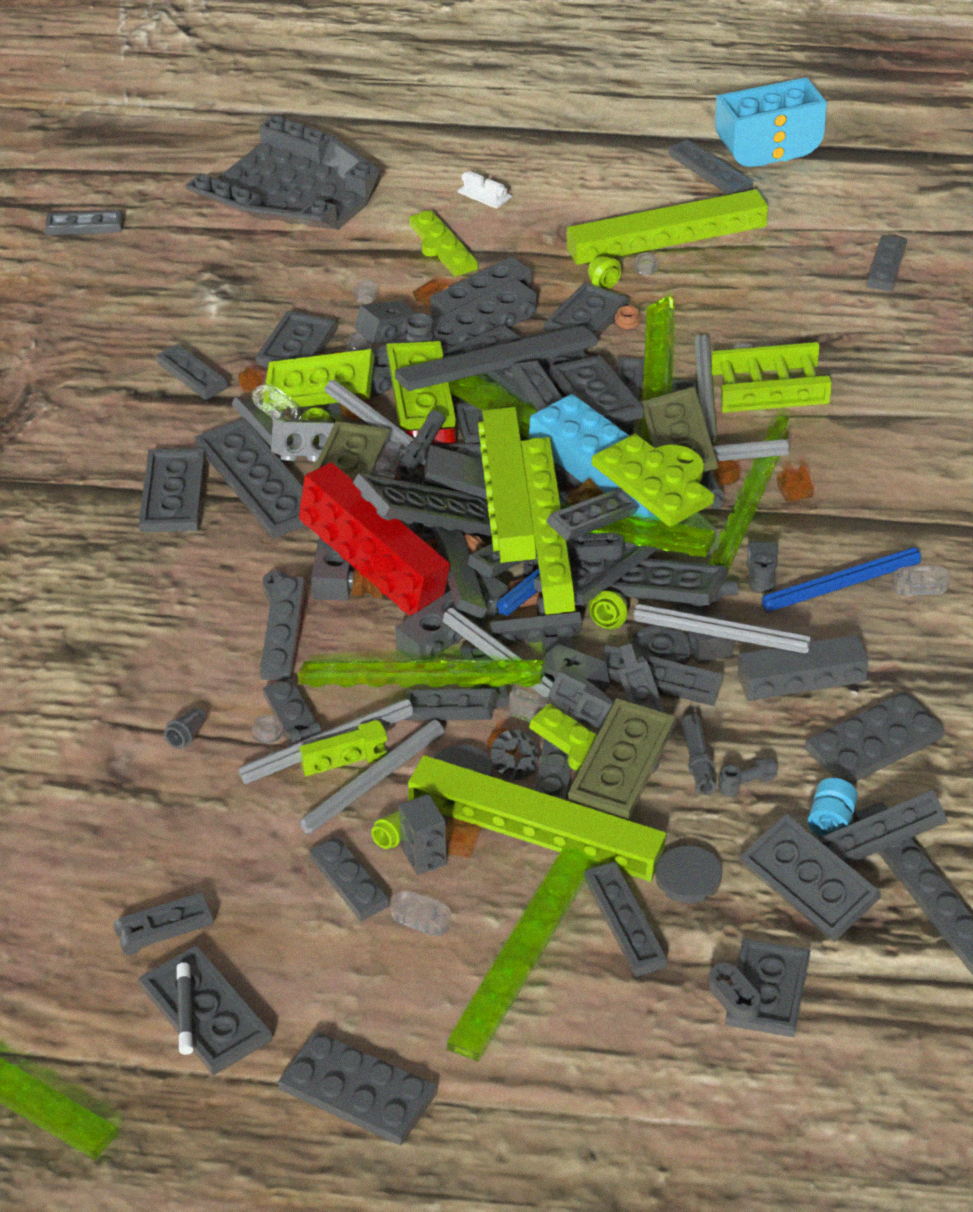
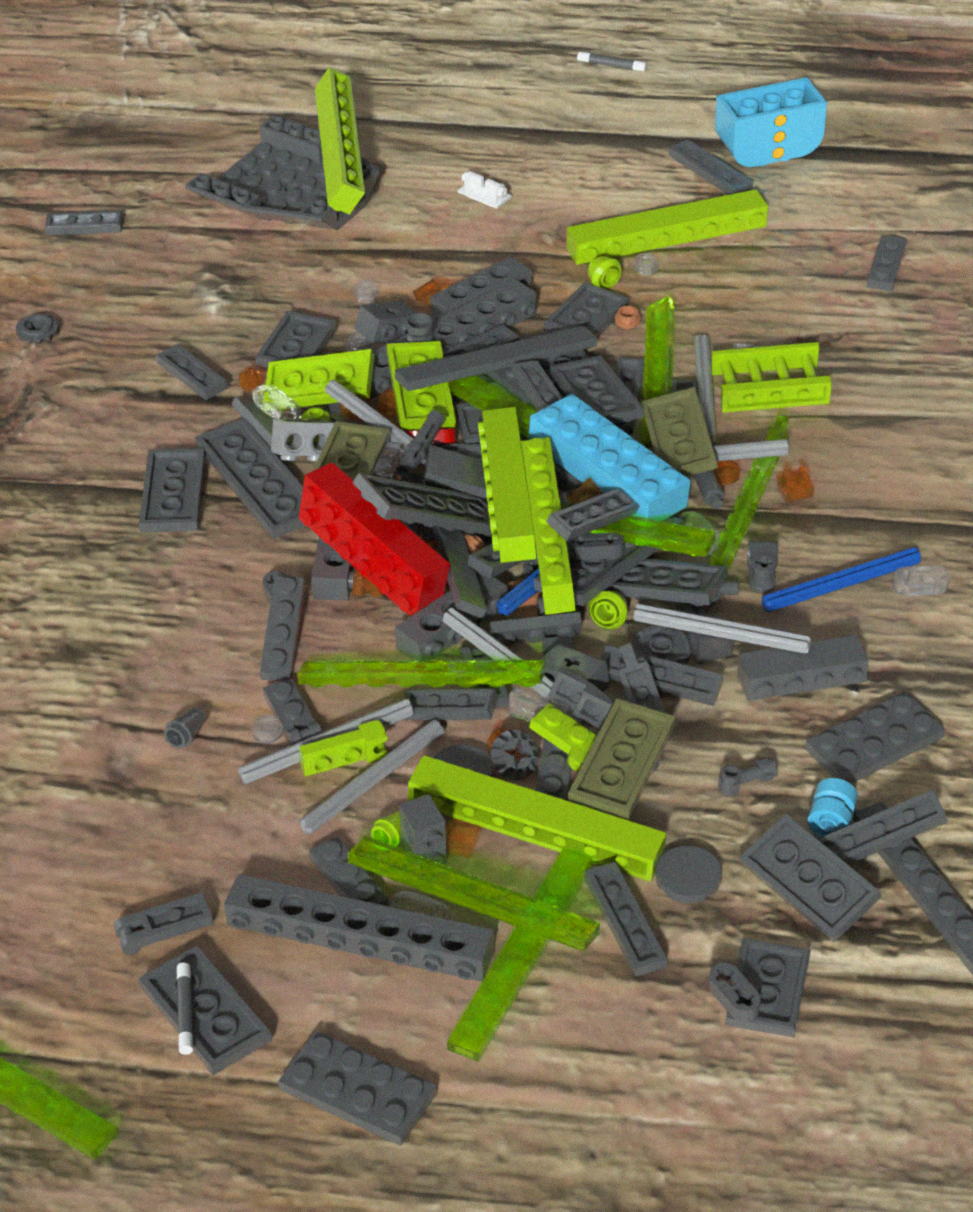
lime hinge [409,210,478,277] -> none
lime plate [591,433,714,527] -> none
dark grey pin [681,714,716,795] -> none
none -> dark grey gear [15,314,58,344]
none -> dark grey brick [224,874,495,982]
none -> lime brick [315,67,365,215]
none -> clear neon green plate [348,836,600,952]
none -> clear orange plate [377,390,397,415]
none -> dark grey bar [577,52,647,72]

